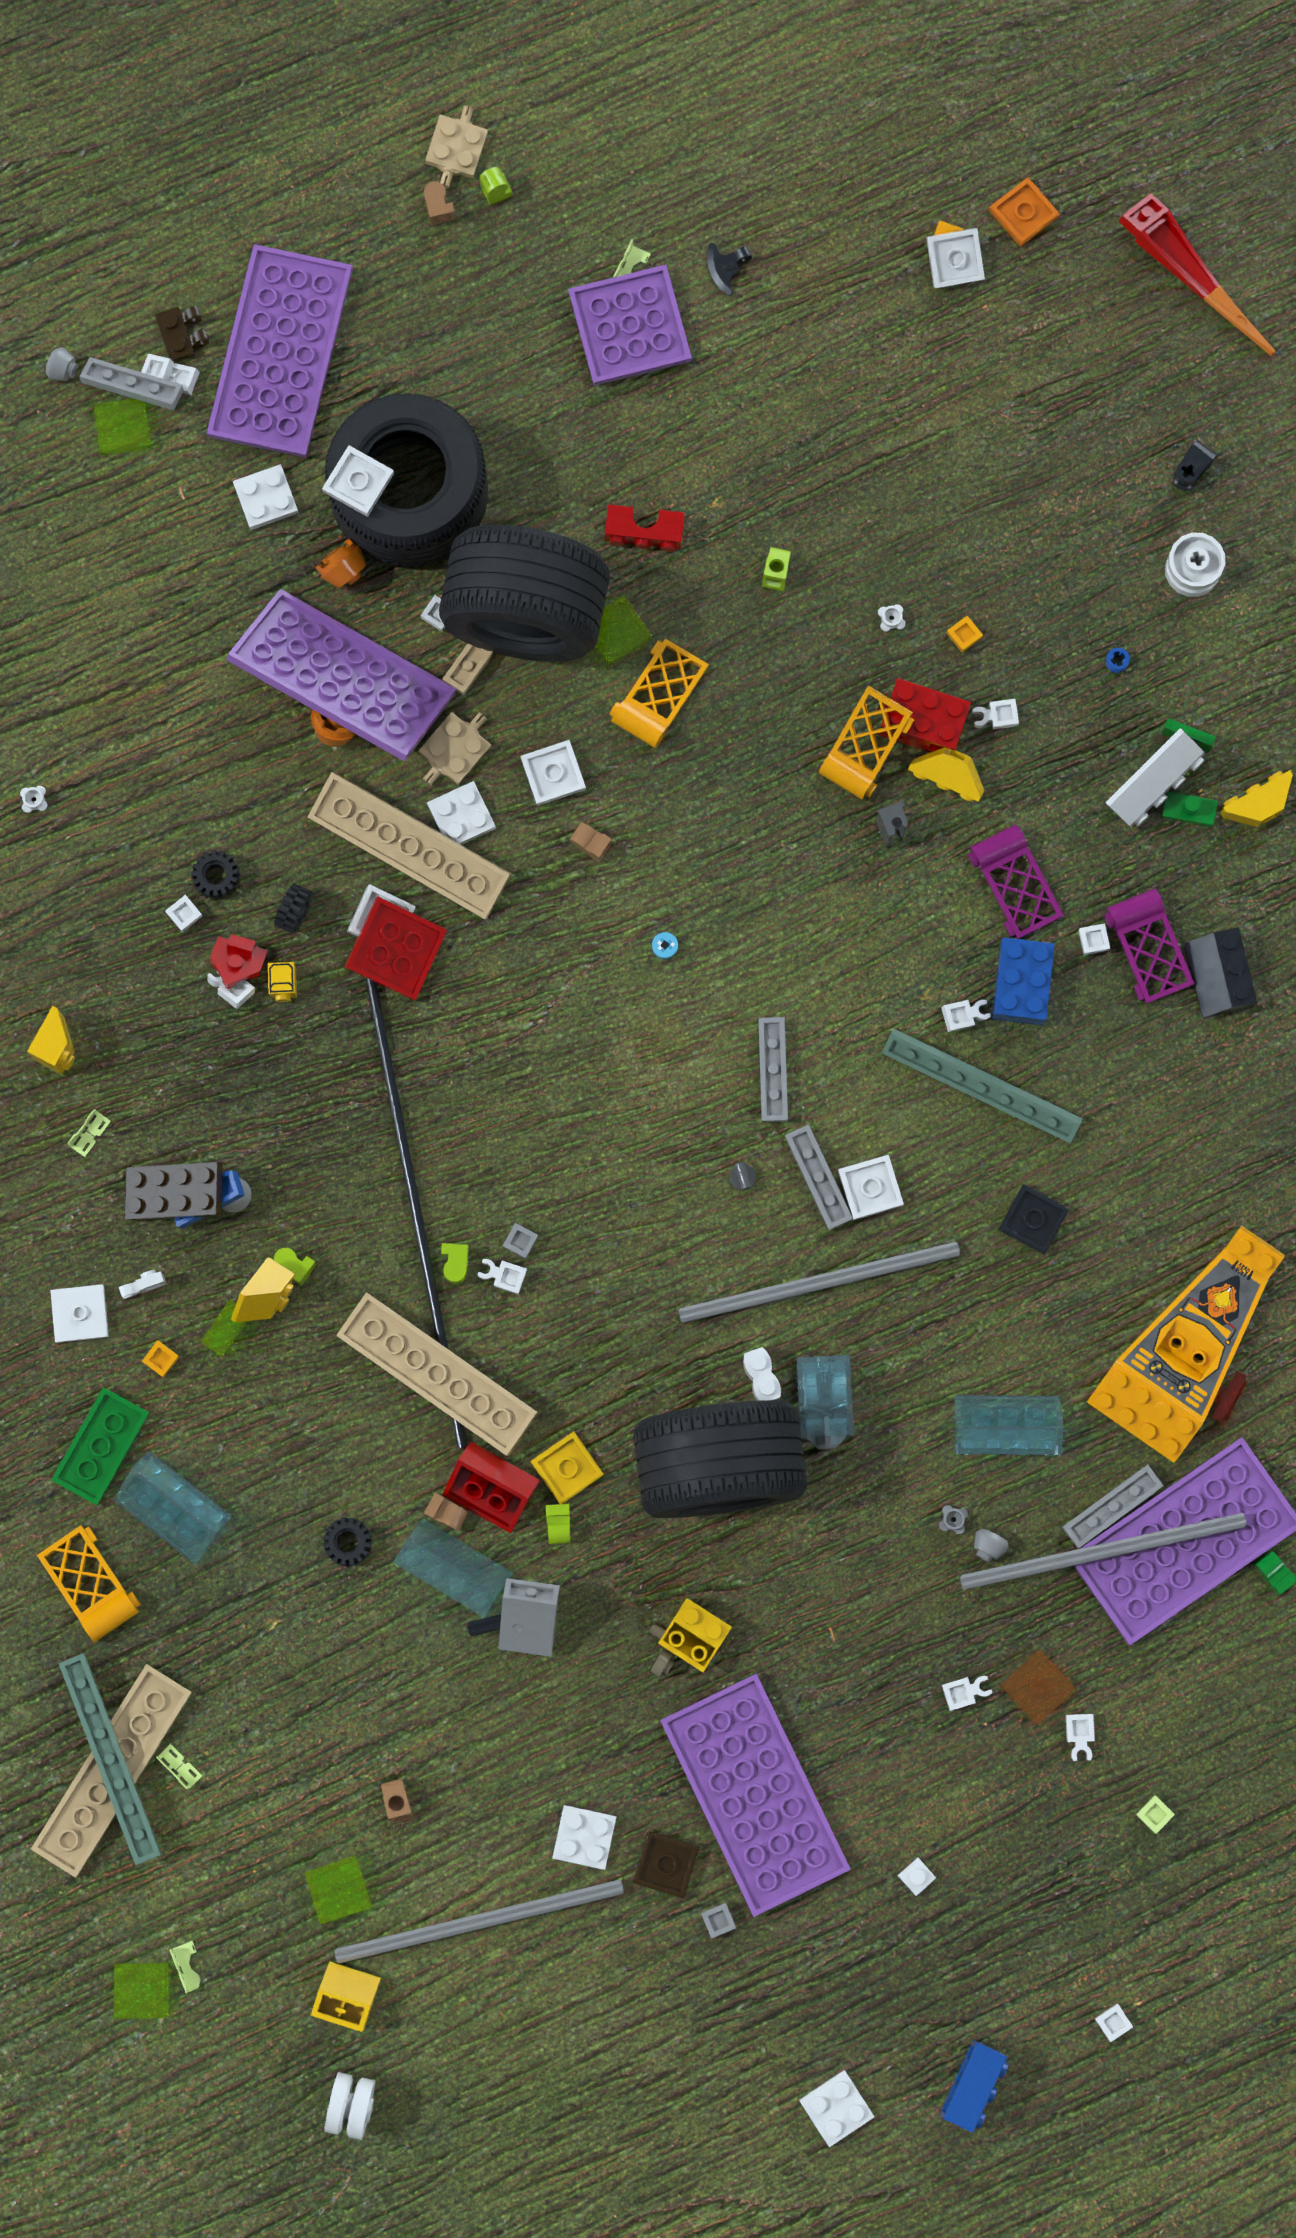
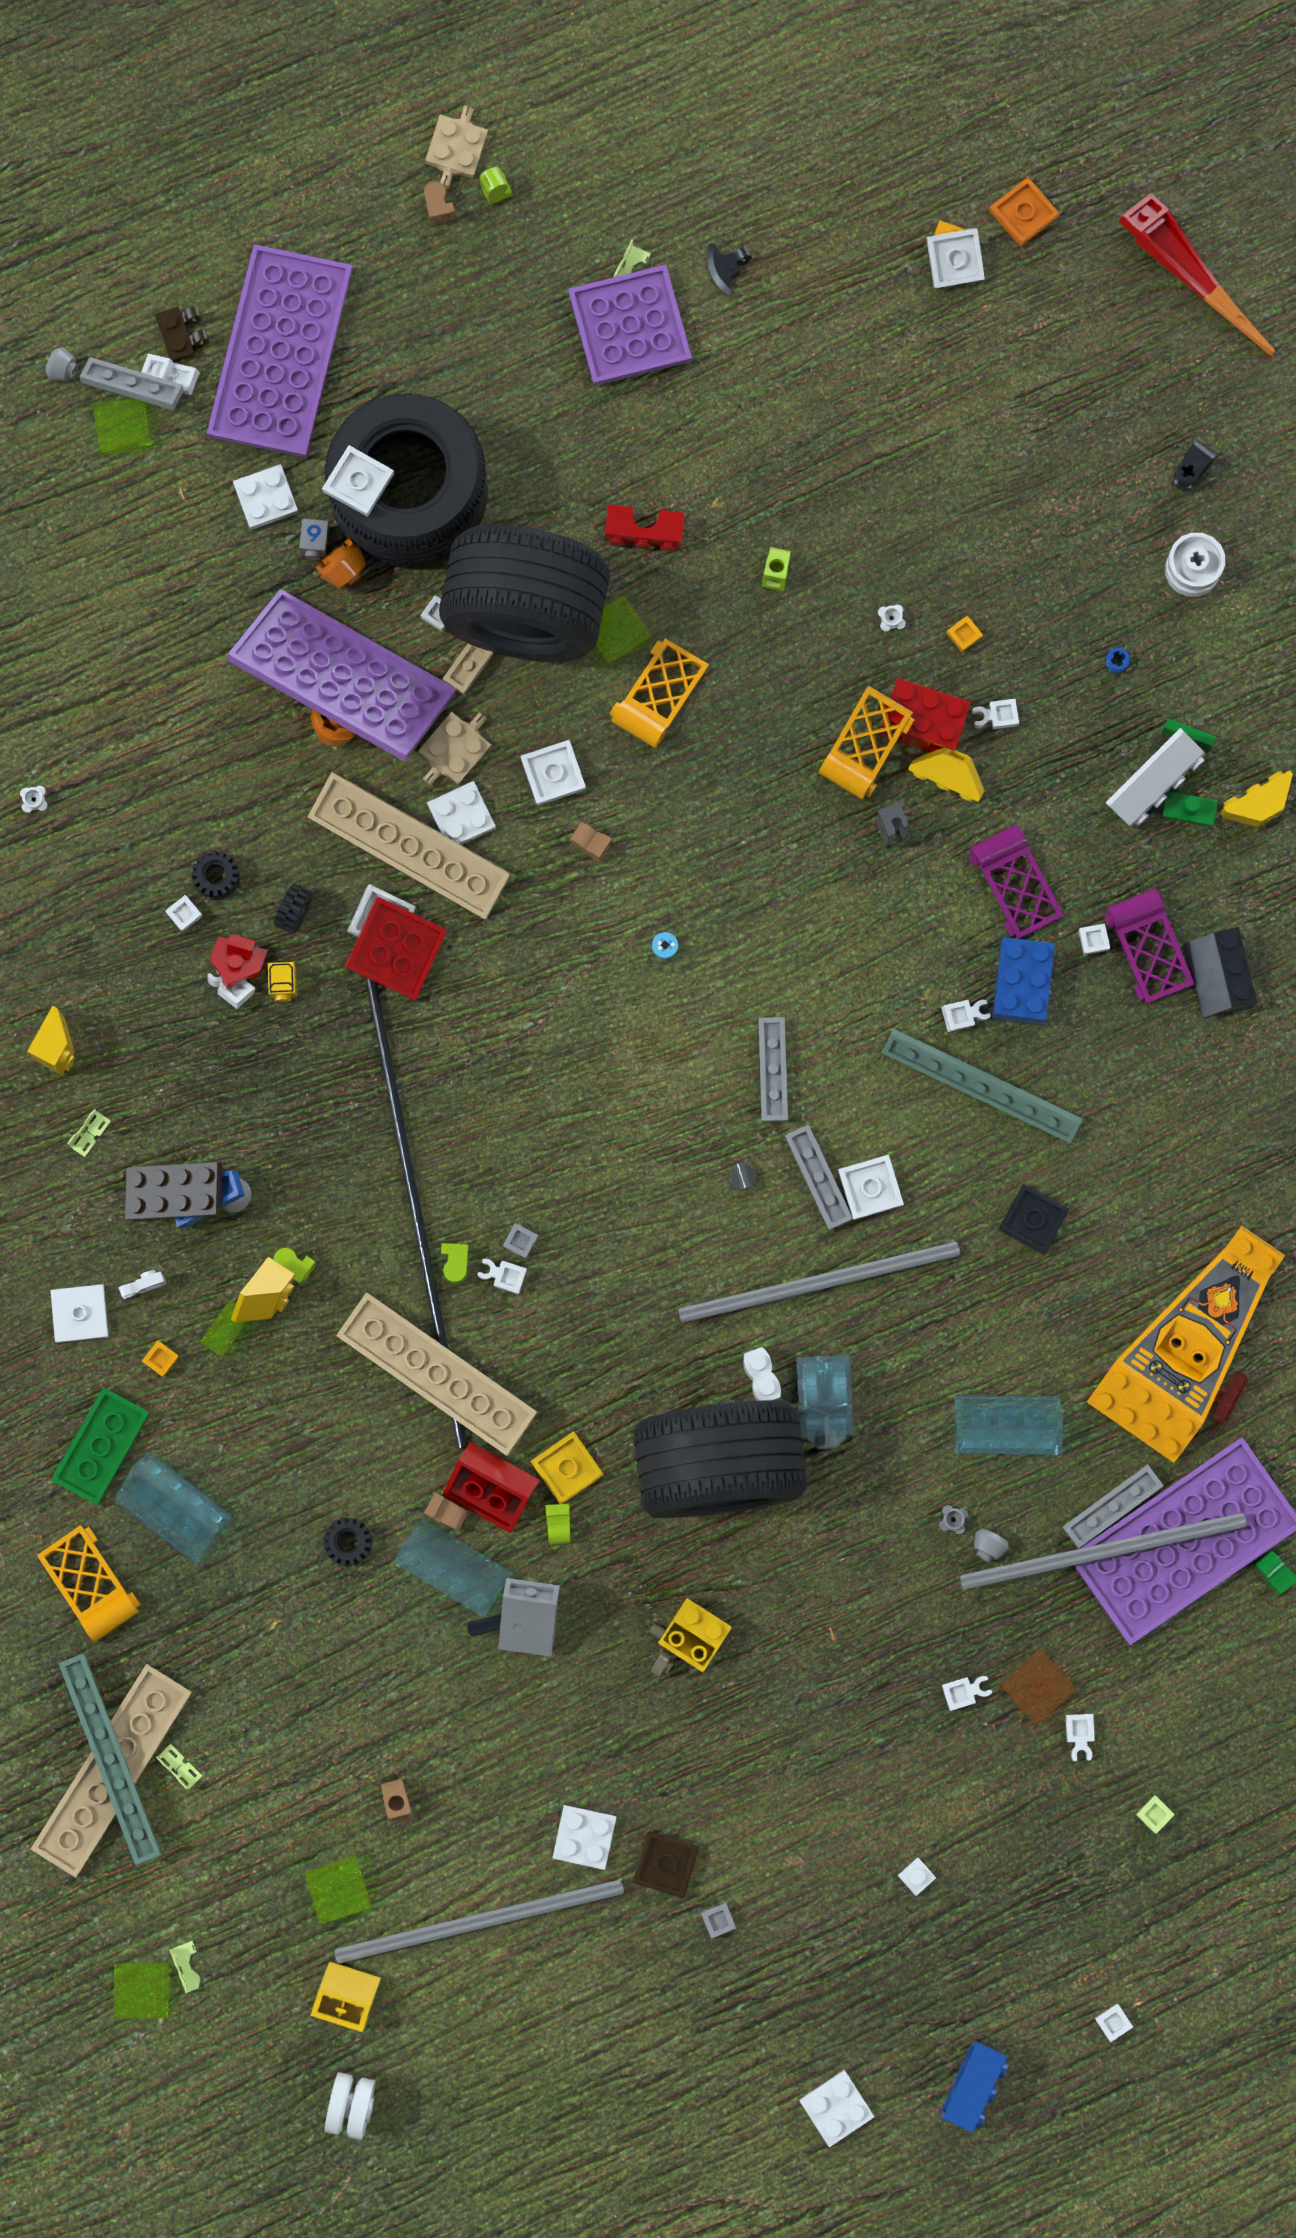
medium lavender plate [660,1674,851,1917] -> none
none -> light grey brick [299,519,330,560]

